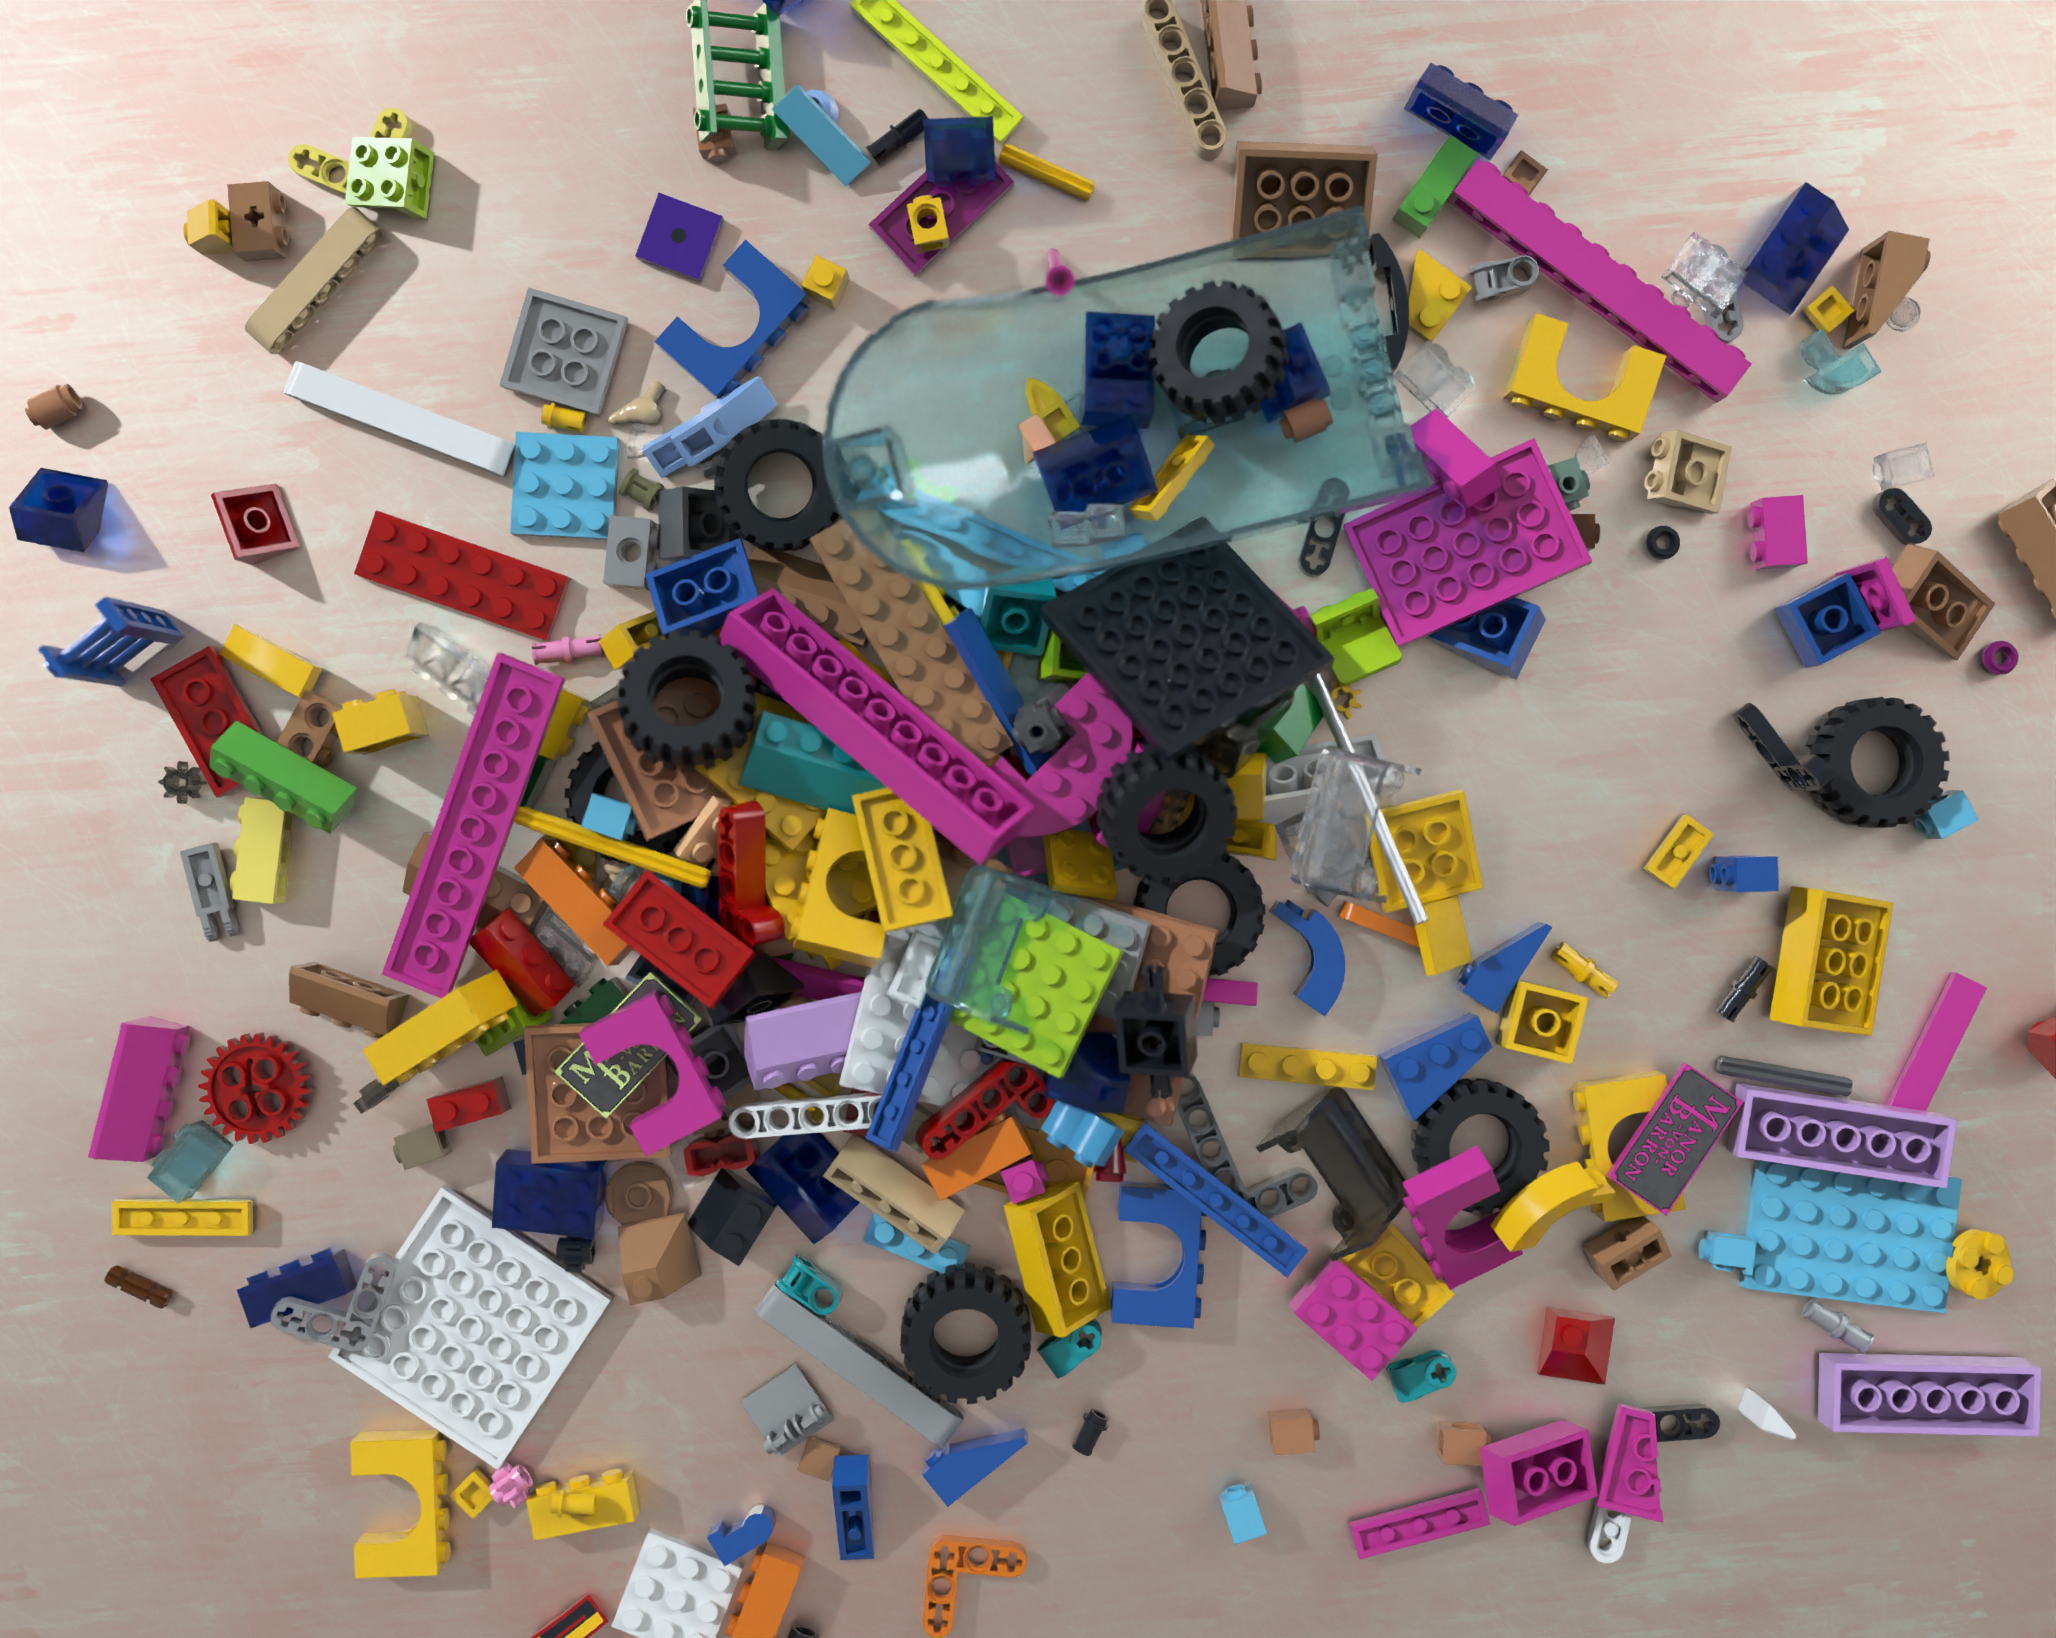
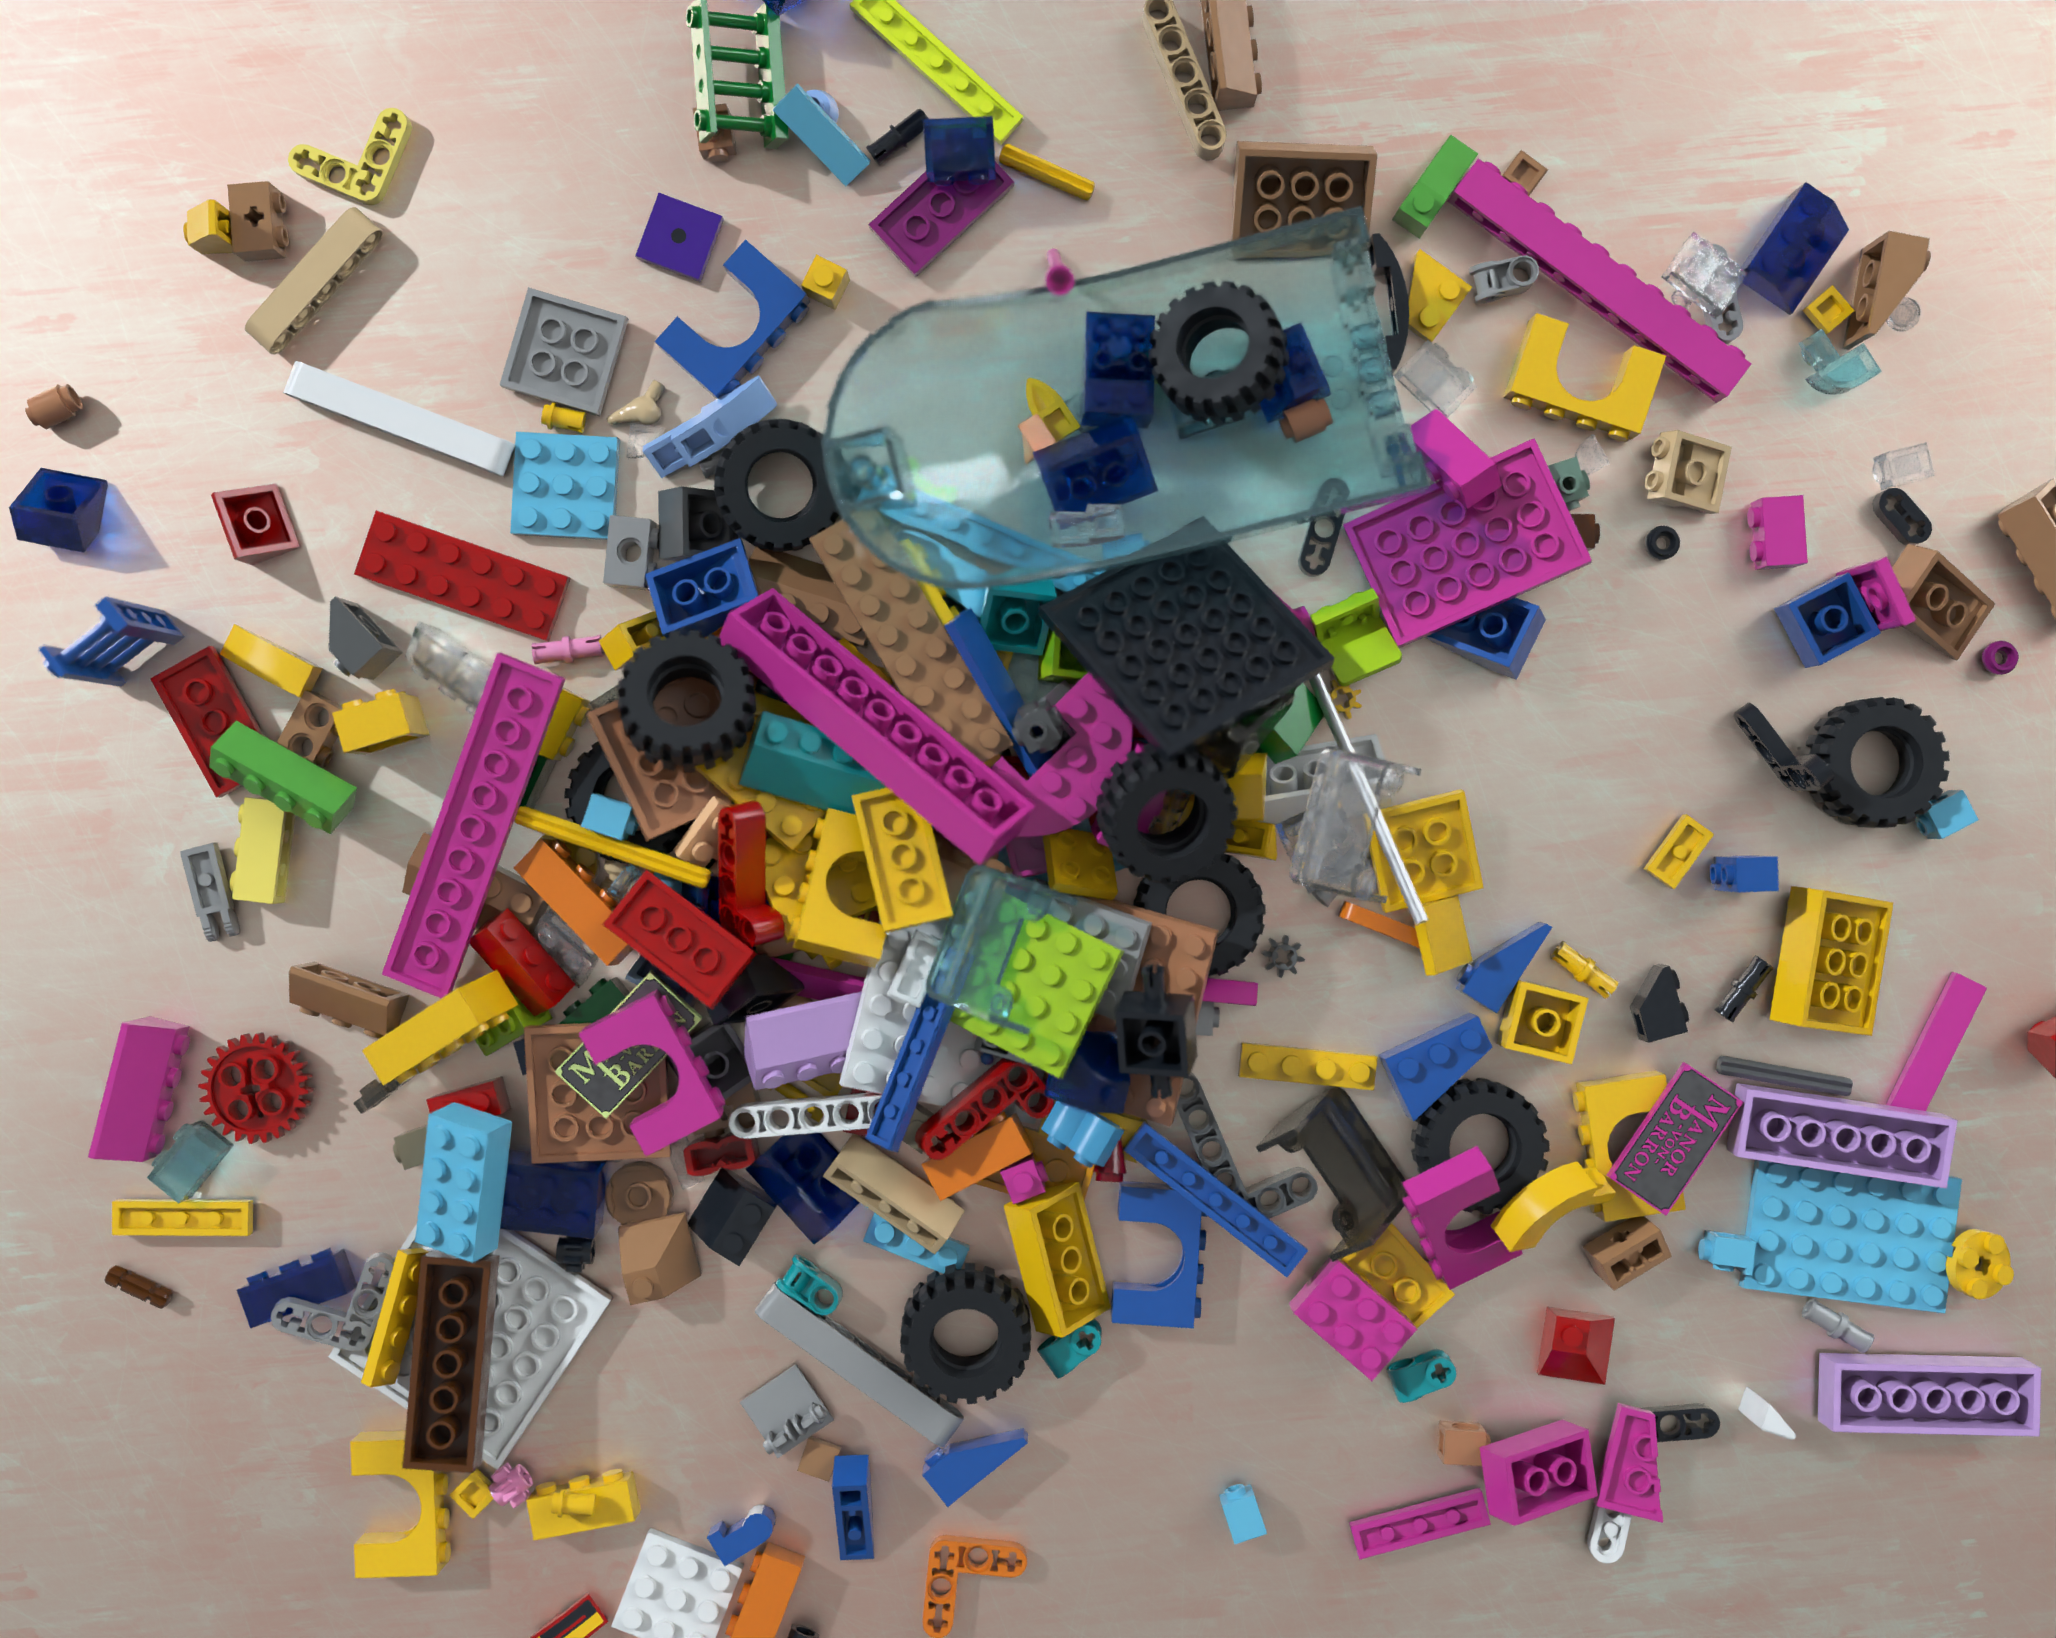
clear smoke gear [158,761,207,804] -> none
lime bracket [345,137,435,219] -> none
olive bush [619,468,664,511] -> none
yellow brick [907,195,950,254] -> none
black pin [1072,1409,1109,1456] -> none
yellow plate [1128,434,1215,521] -> none
nougat brick [1267,1408,1320,1455] -> none
blue arch [1269,900,1345,1016] -> none
clear blue slope [1404,62,1518,160] -> none
none -> dark grey slope [329,596,403,680]
none -> yellow plate [361,1248,430,1388]
none -> reddish brown brick [402,1251,500,1473]
none -> medium azure brick [415,1102,512,1263]
none -> dark grey gear [1261,935,1305,978]
none -> black slope [1630,964,1689,1043]

